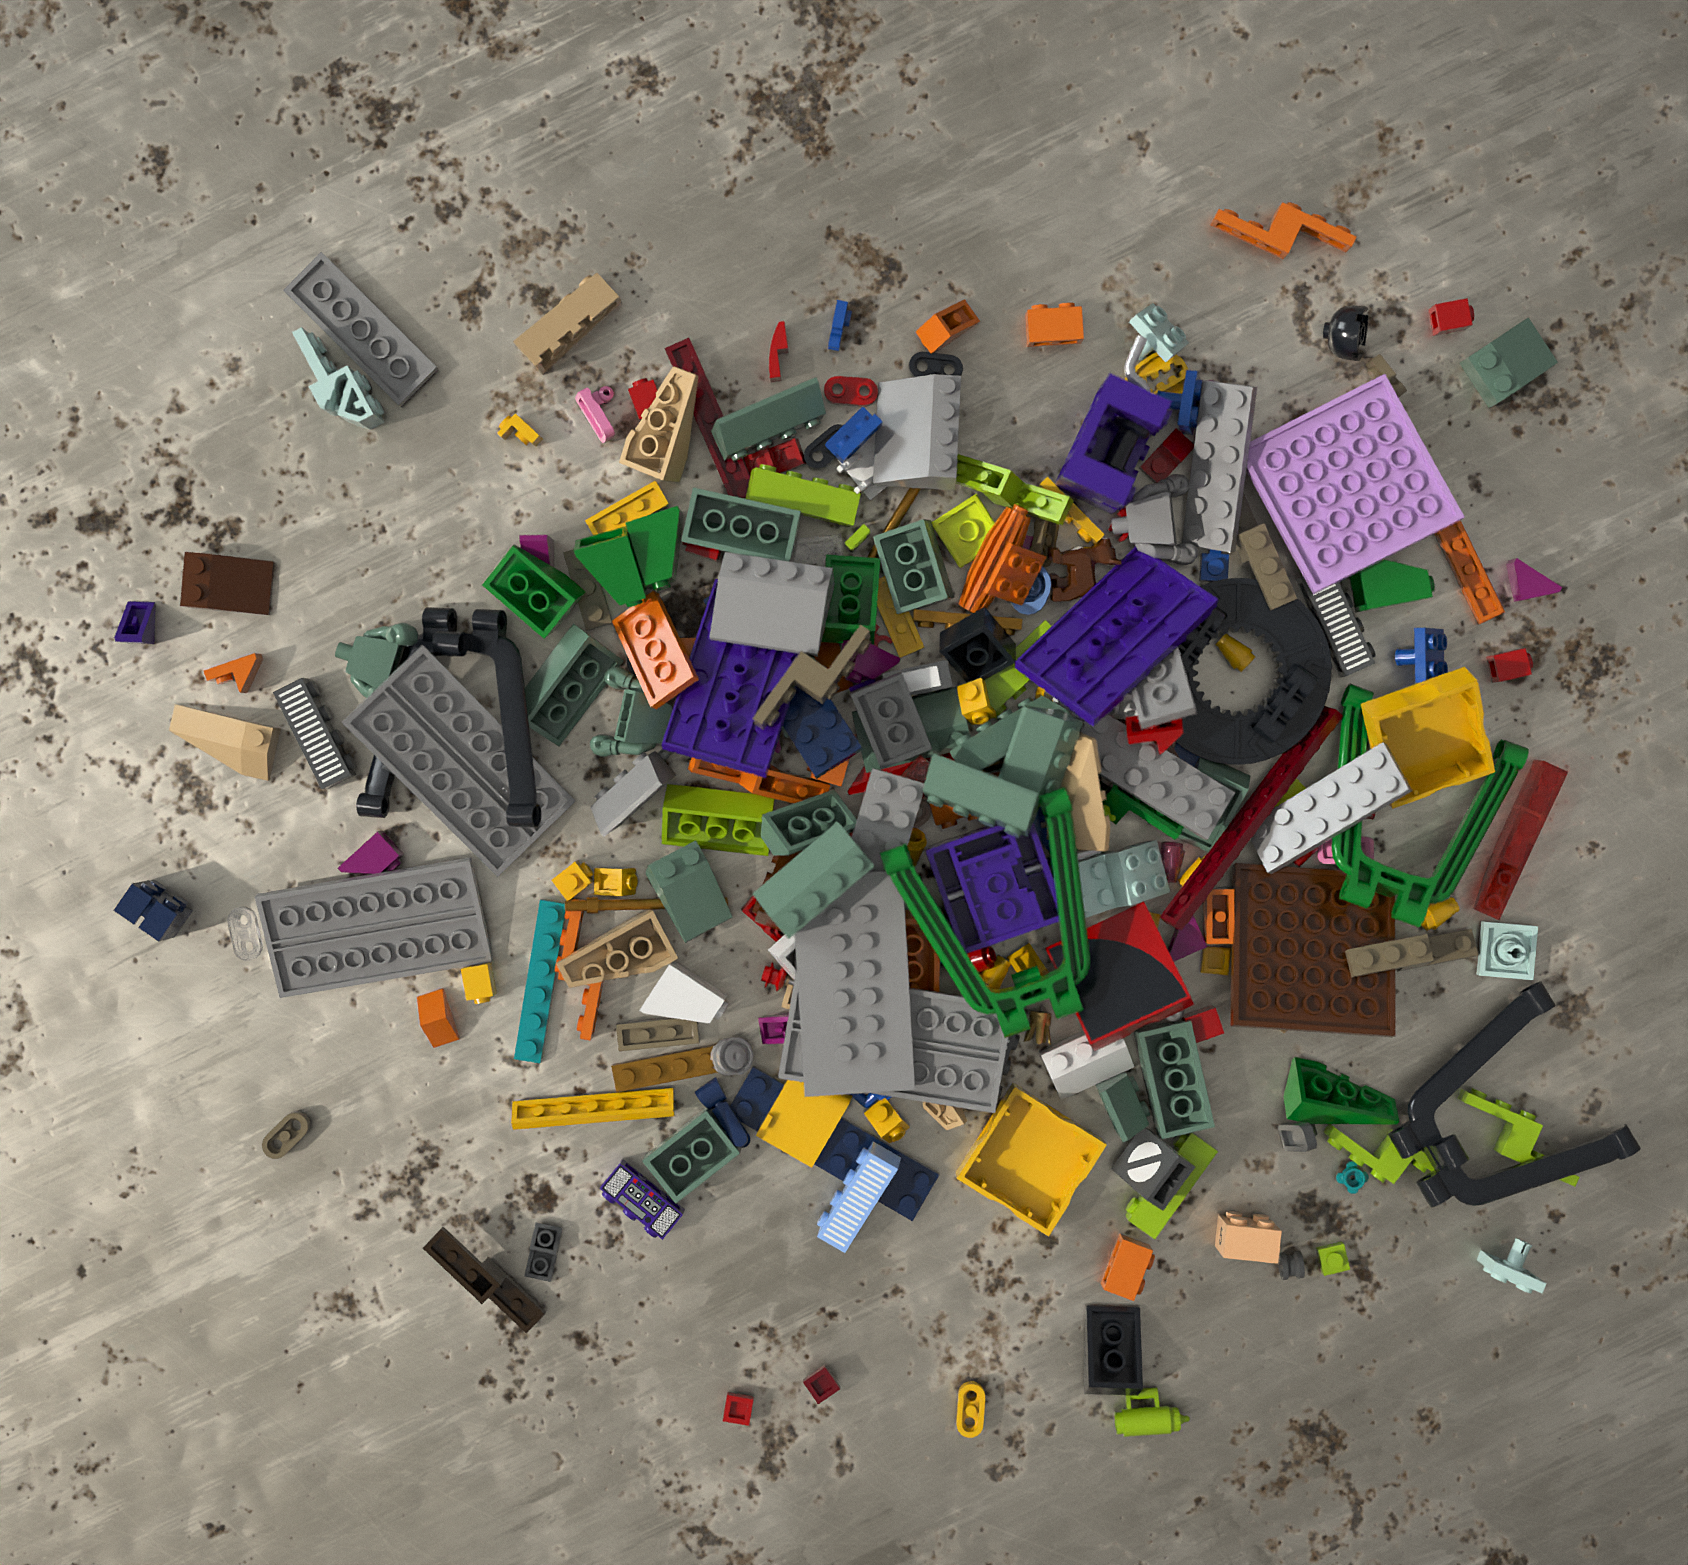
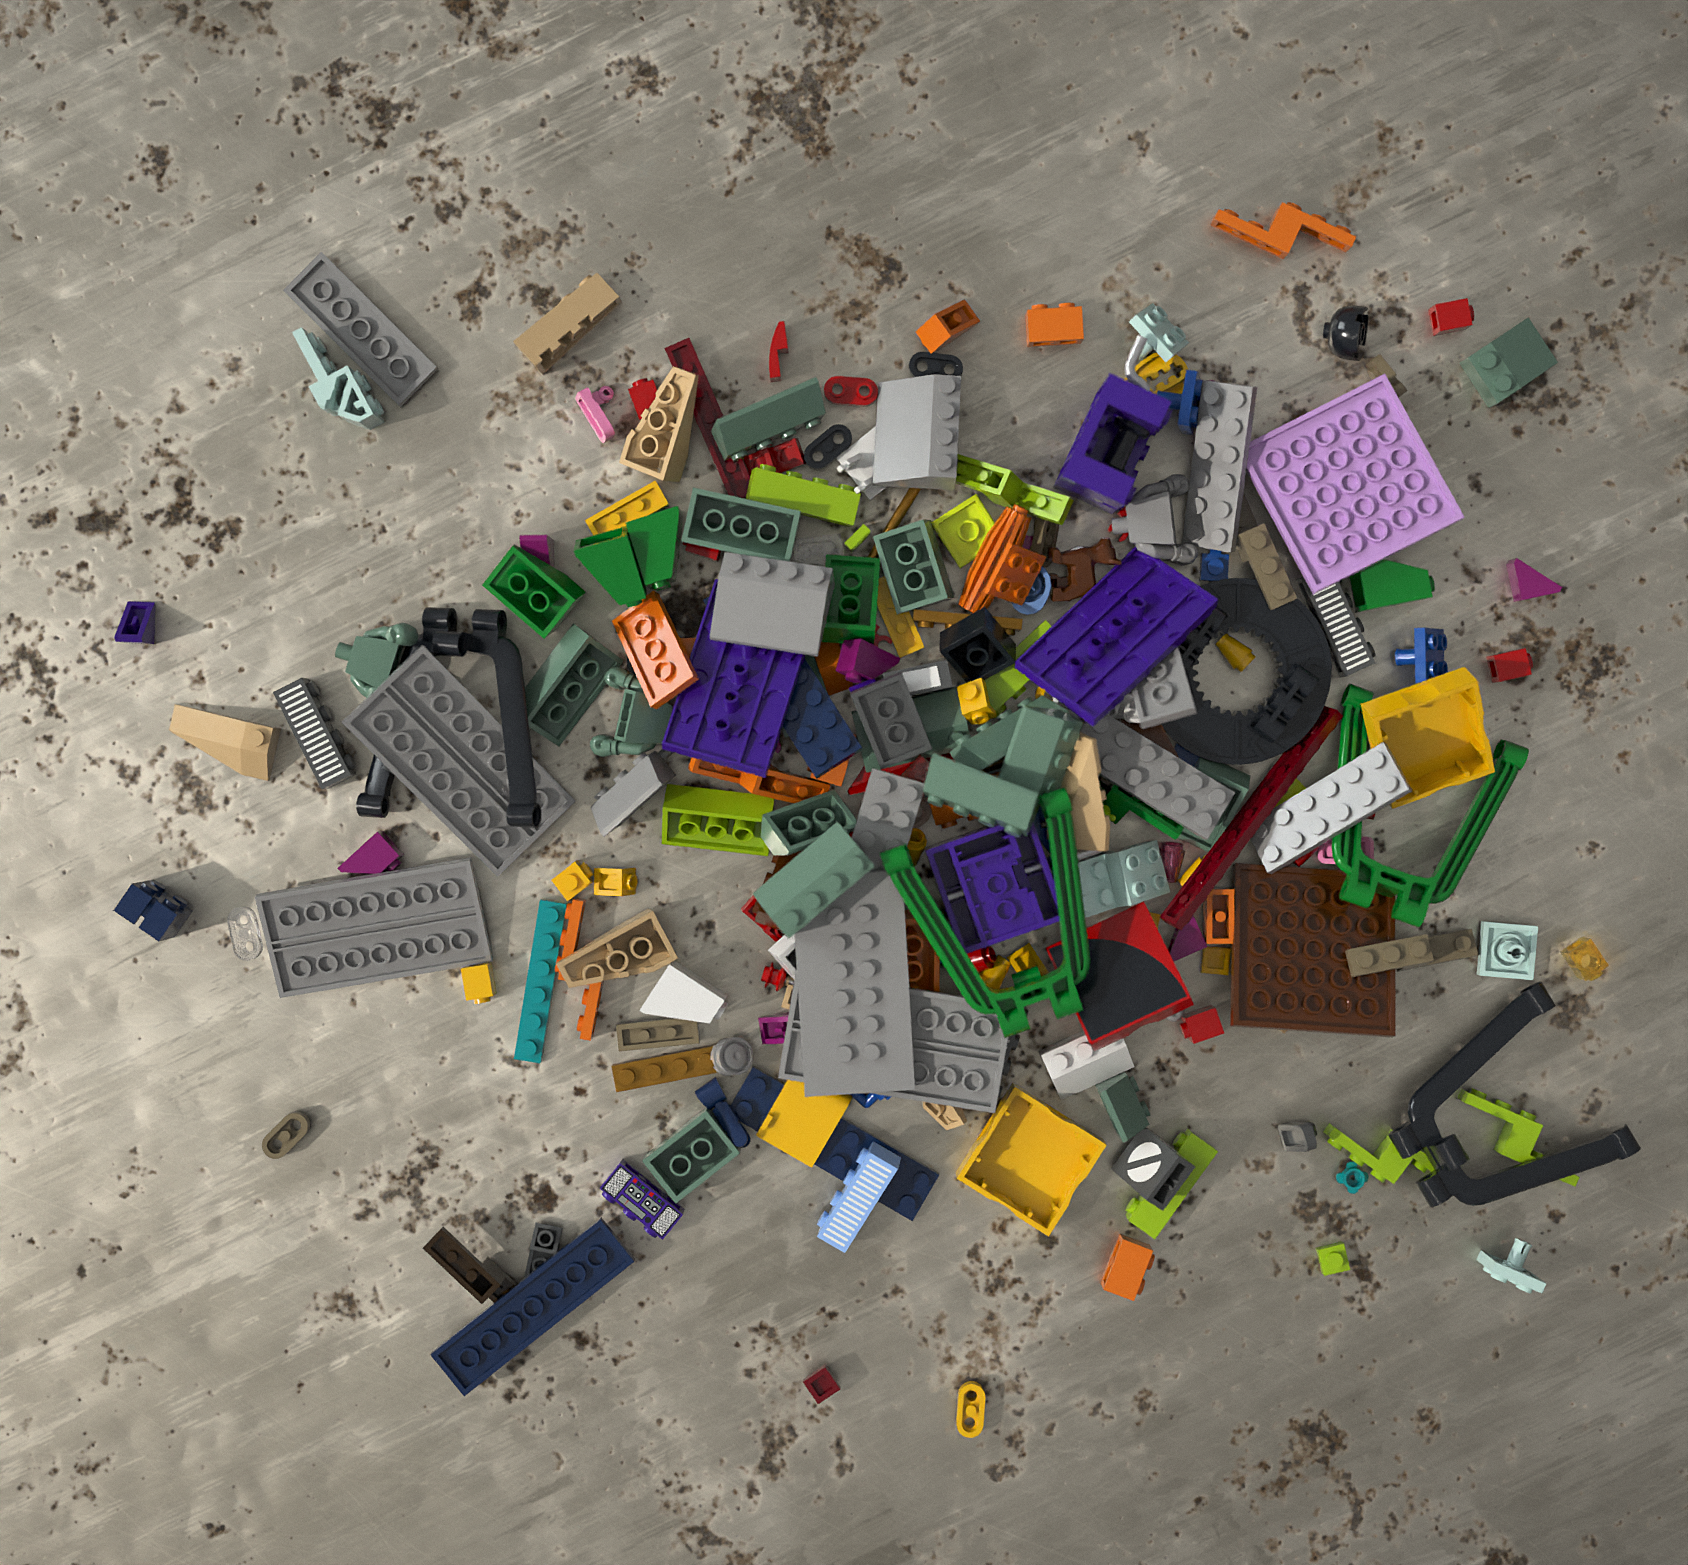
reddish brown slope [180,552,275,615] -> none
orange slope [204,653,263,693] -> none
orange slope [417,988,460,1048] -> none
yellow bracket [497,413,543,446] -> none
yellow plate [511,1088,675,1130] -> none
dark tan plate [563,549,612,631] -> none
pearl gold bar [565,897,728,914] -> none
sand green slope [645,840,732,943] -> none
red plate [723,1392,754,1426] -> none
dark tan bracket [753,625,871,730] -> none
blue bracket [825,407,883,464] -> none
blue plate [828,300,852,351] -> none
yellow bracket [864,1098,910,1143] -> none
pearl gold piece [1023,1004,1052,1045] -> none
yellow plate [1038,477,1105,544] -> none
black slope [1084,1306,1143,1396] -> none
lime piece [1115,1387,1190,1437] -> none
red slope [1126,715,1183,755] -> none
sand green slope [1133,1020,1215,1139] -> none
red slope [1139,428,1194,483] -> none
light nougat brick [1215,1211,1282,1264] -> none
dark grey wheel [1278,1251,1305,1280] -> none
green wedge [1283,1057,1400,1125] -> none
yellow cone [1421,897,1460,931] -> none
orange tile [1434,521,1505,624] -> none
clear red slope [1473,760,1568,920] -> none
none -> dark blue plate [430,1217,635,1396]
none -> clear yellow brick [1560,937,1609,981]

